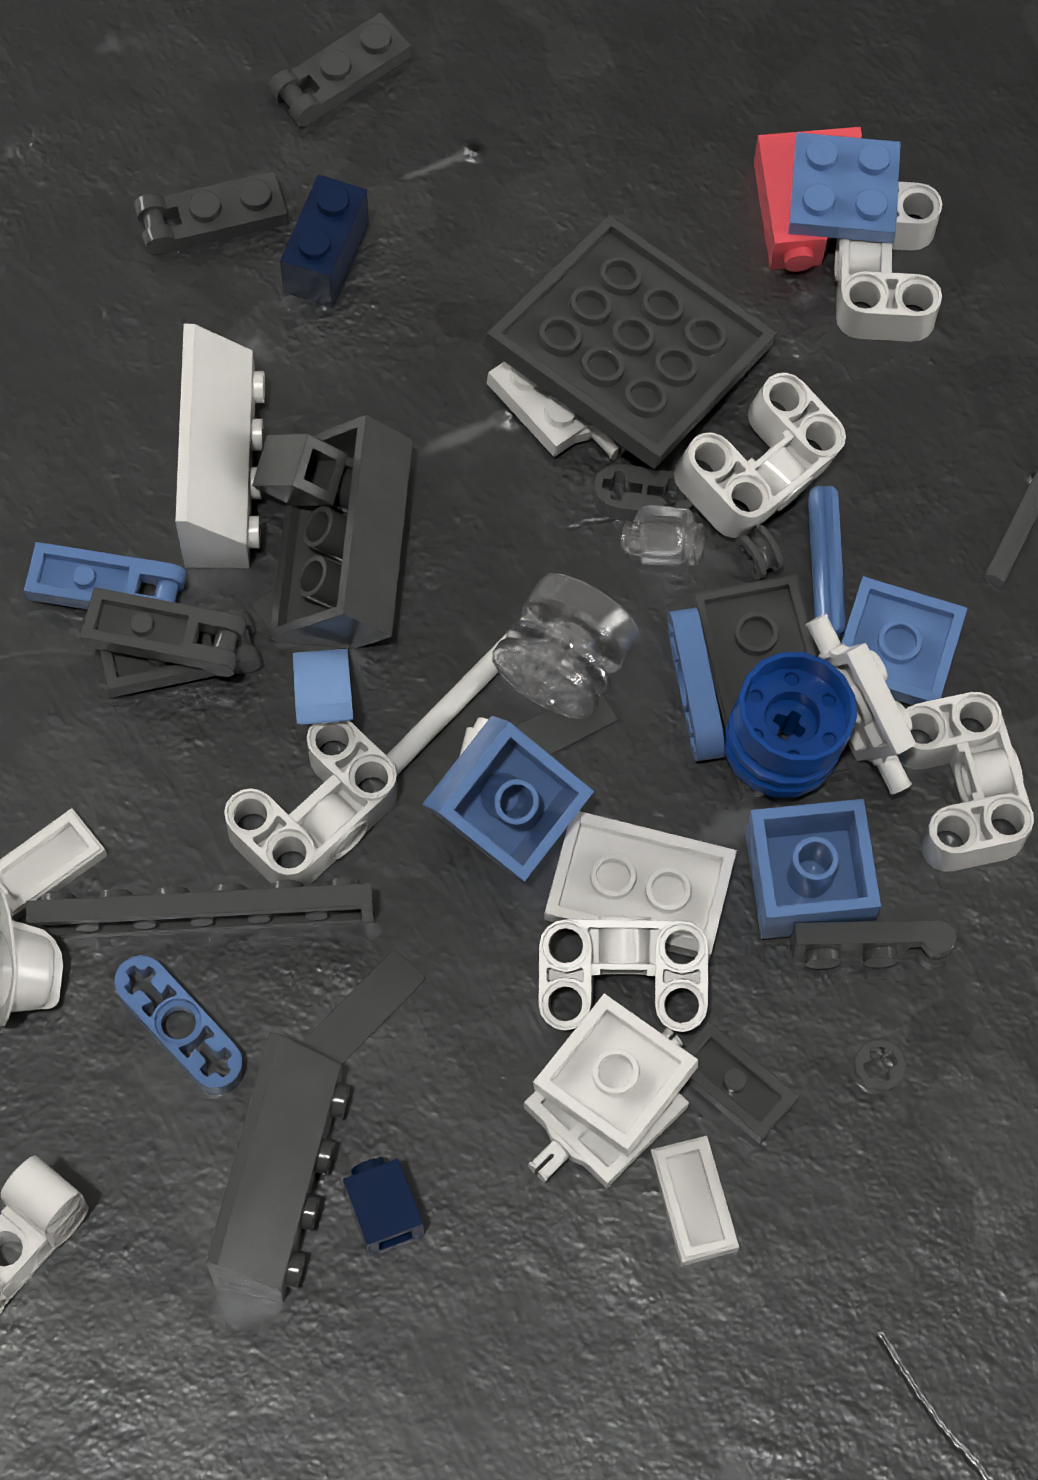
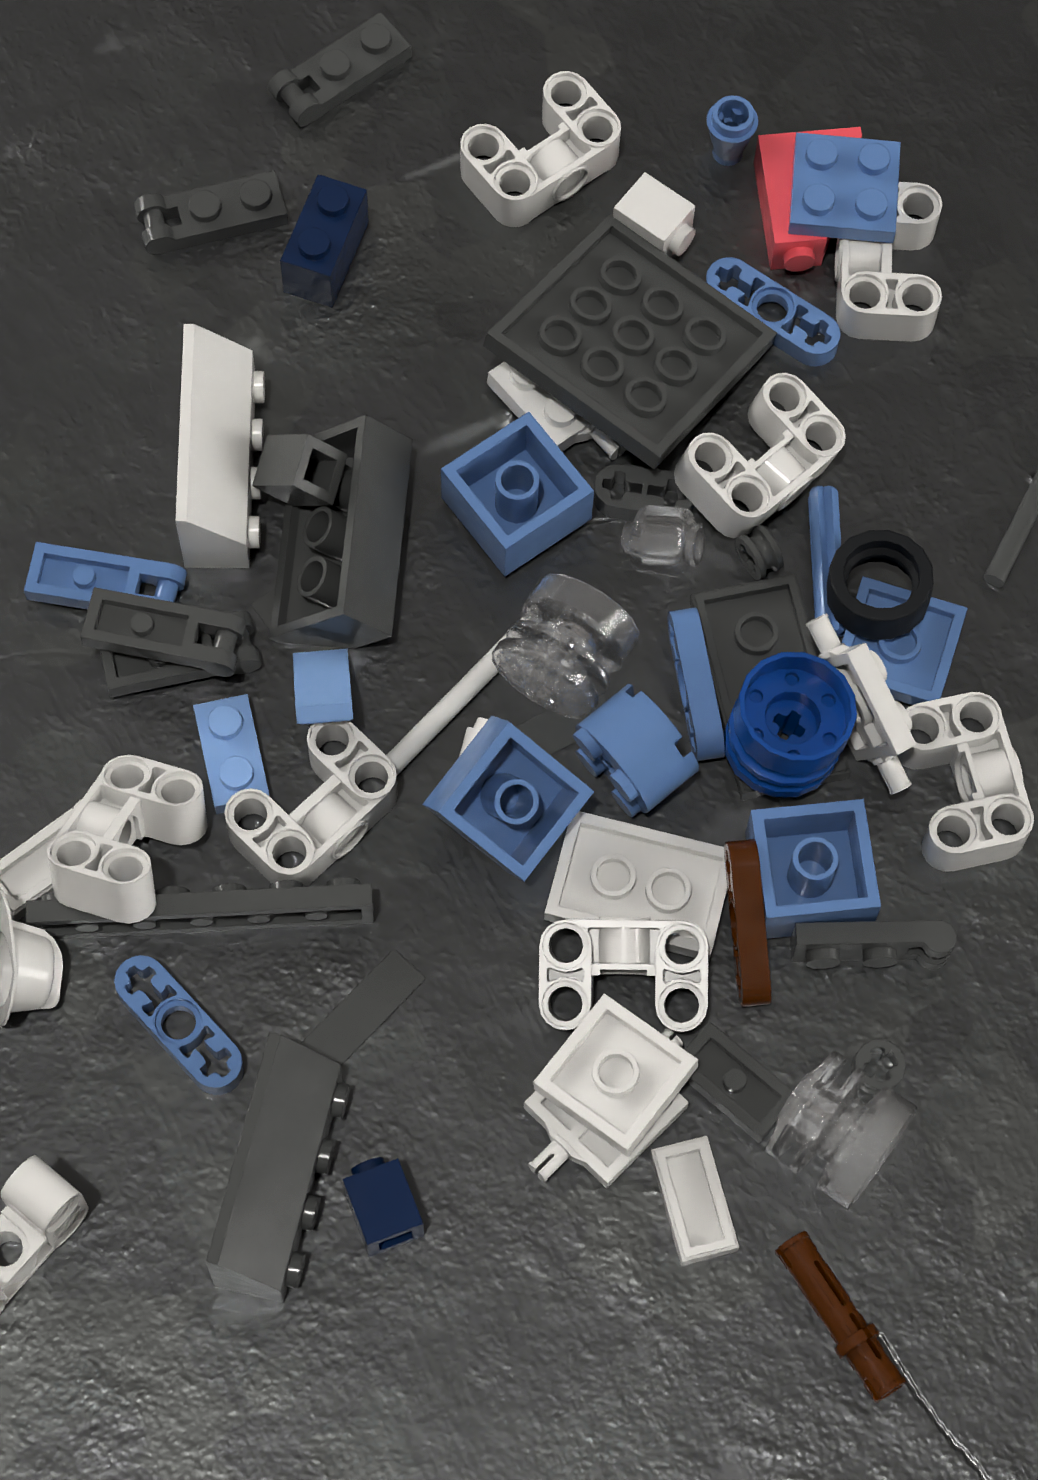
none -> white beam [47,755,208,924]
none -> light blue plate [193,694,270,814]
none -> medium blue brick [441,412,594,577]
none -> white beam [460,71,621,227]
none -> medium blue brick [572,684,699,818]
none -> white brick [613,172,696,257]
none -> medium blue cone [706,95,758,166]
none -> medium blue beam [706,257,840,367]
none -> reddish brown beam [724,839,771,1007]
none -> clear wheel [765,1050,918,1210]
none -> reddish brown pin [775,1231,907,1403]
none -> black tyre [827,530,934,640]

